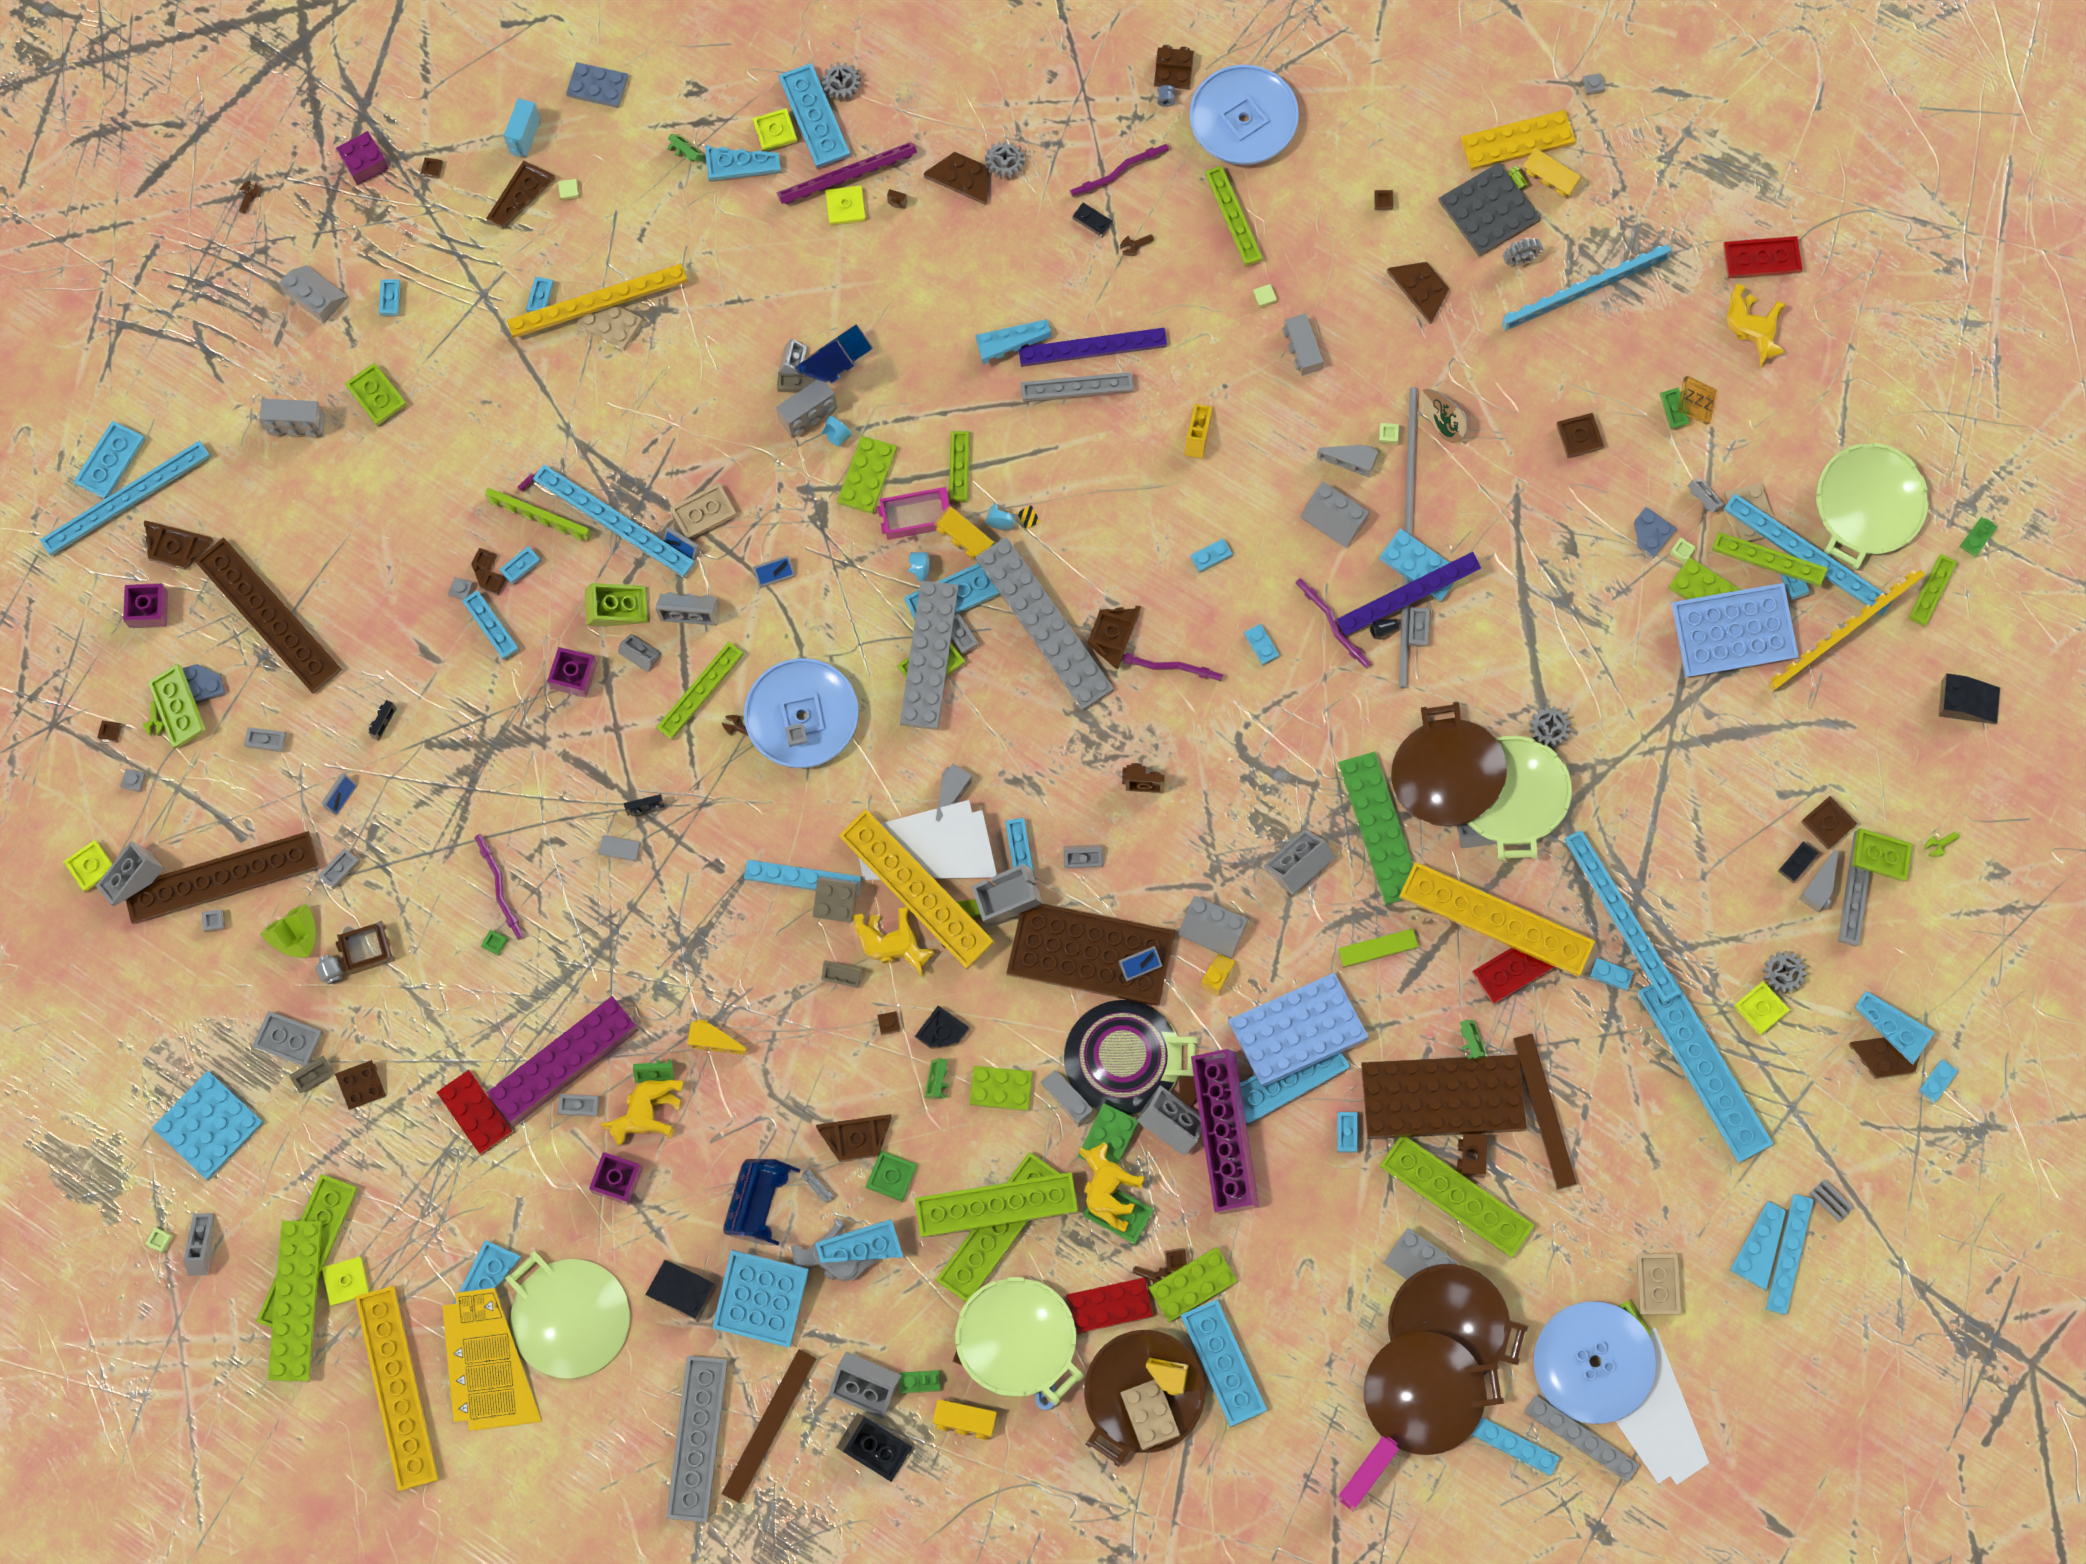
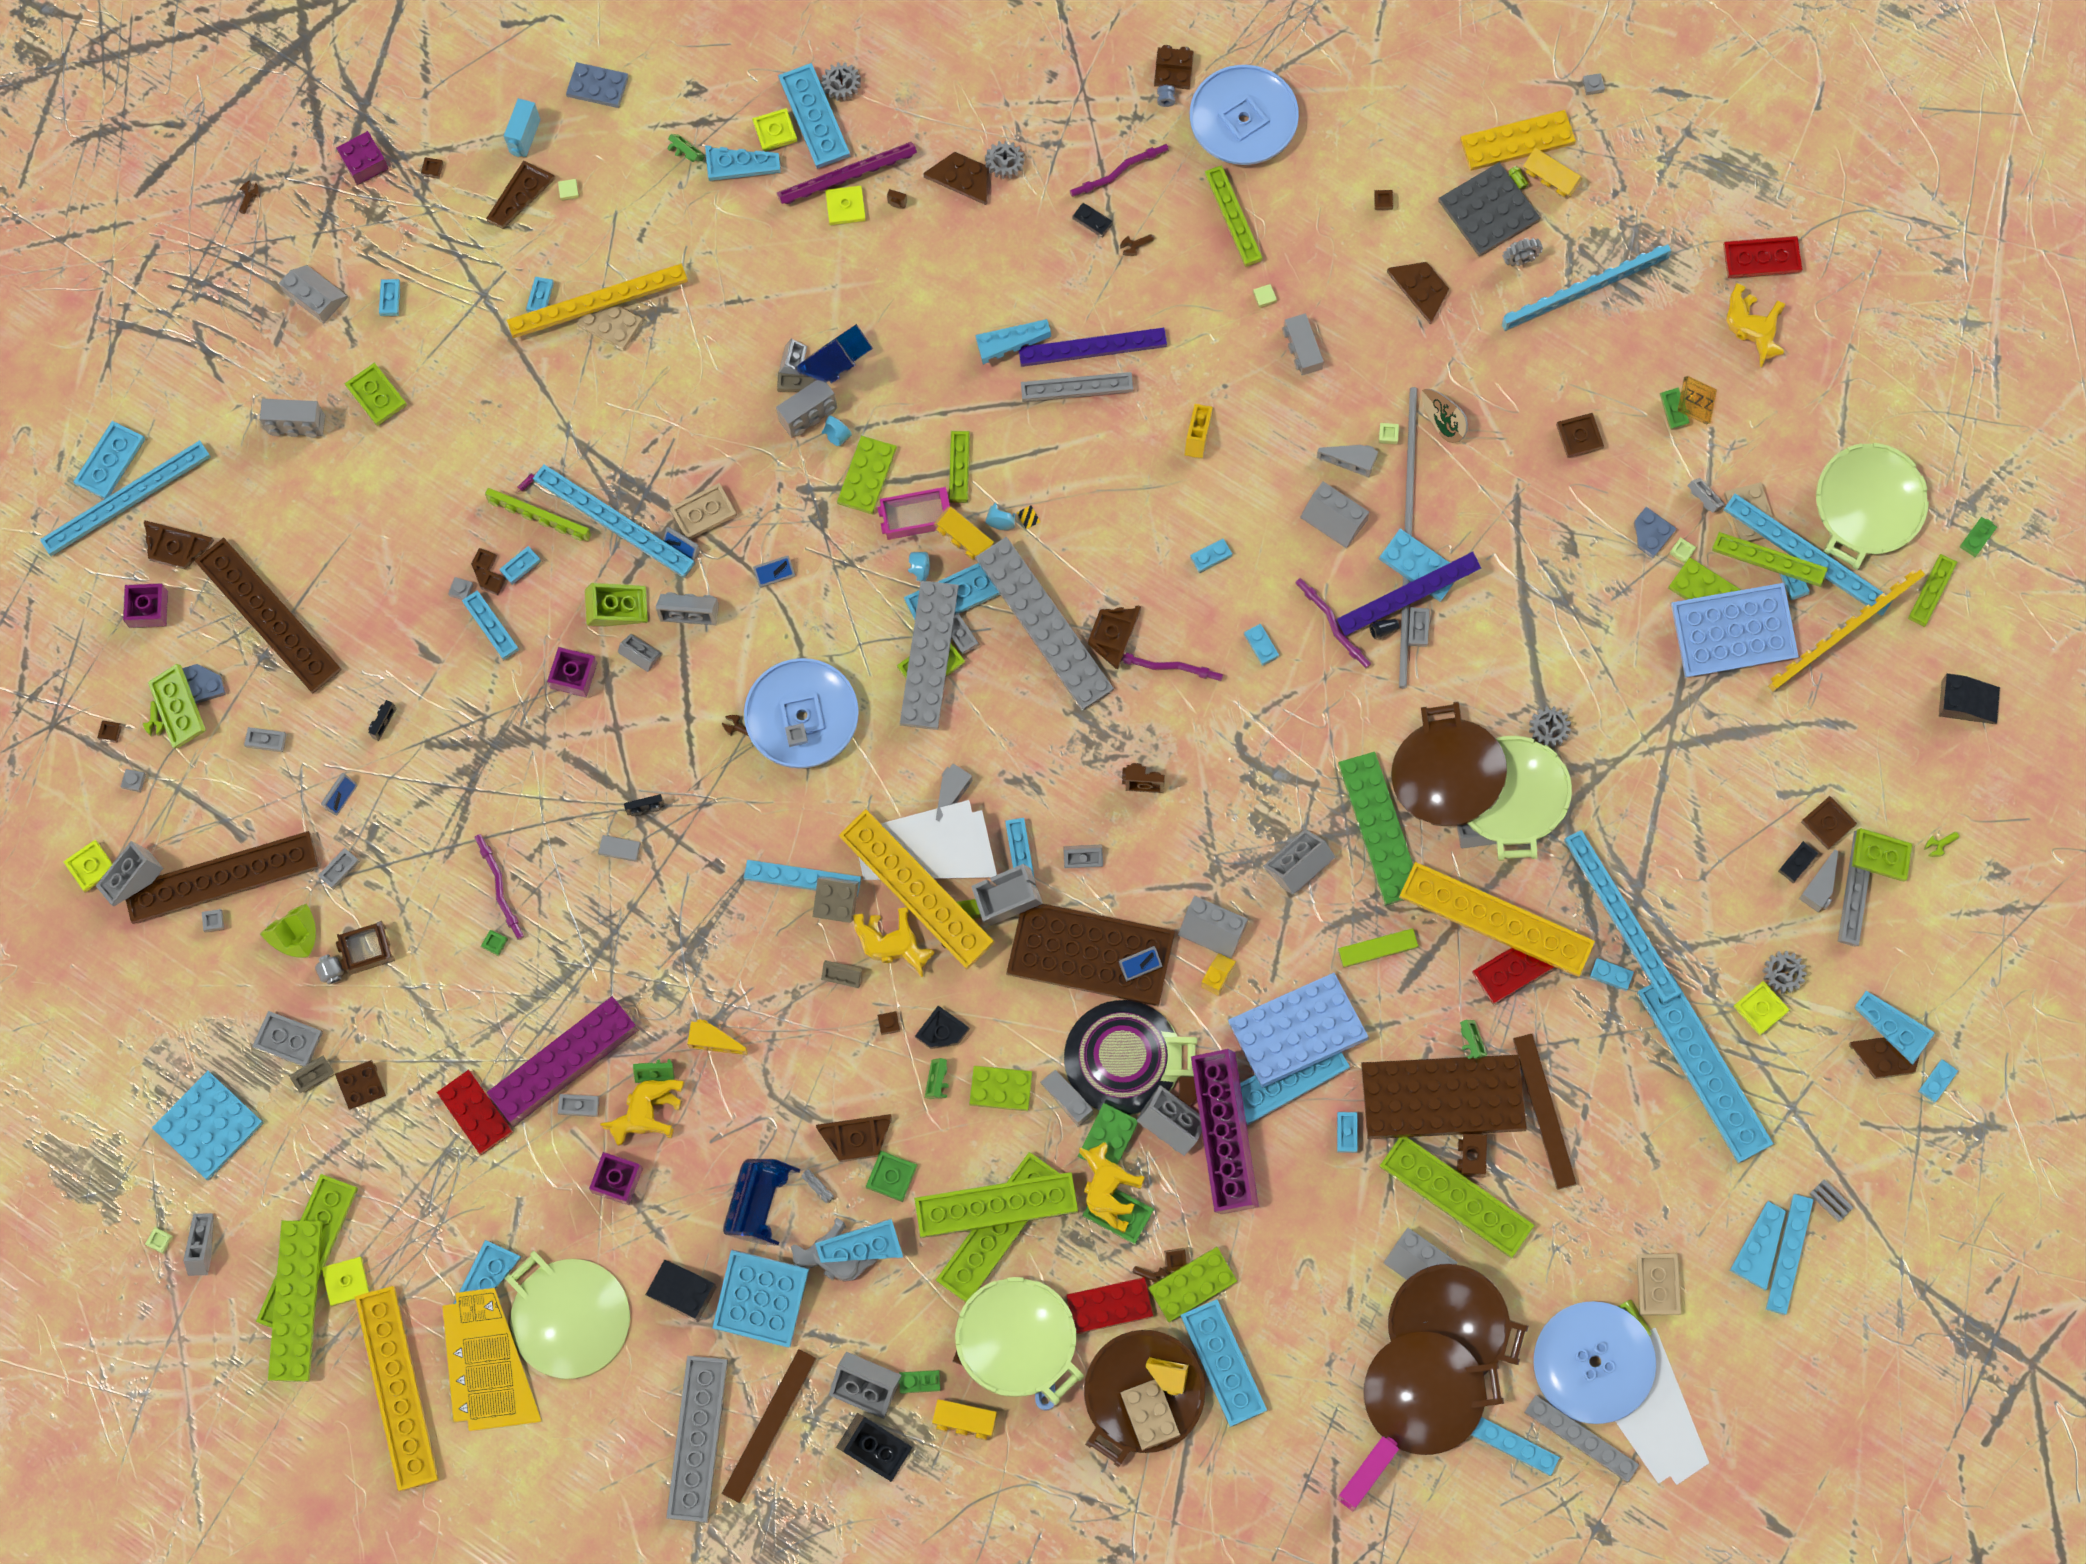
lime plate [656,641,744,740] -> none

